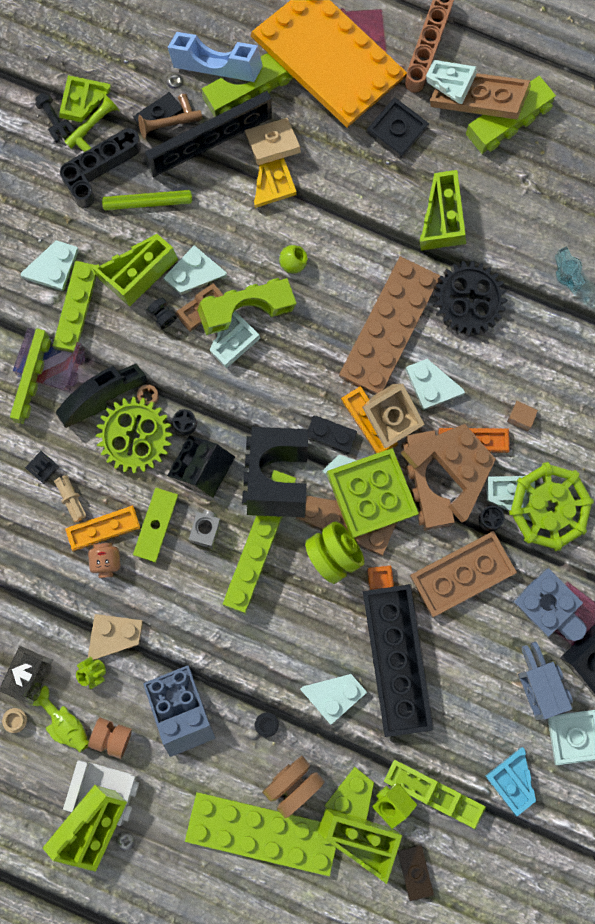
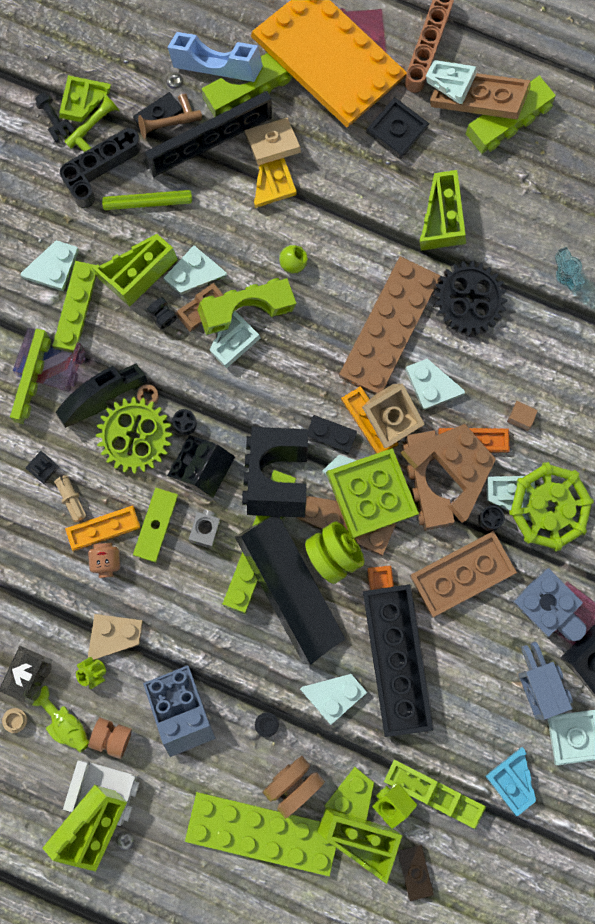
none -> black arch [235,516,346,665]

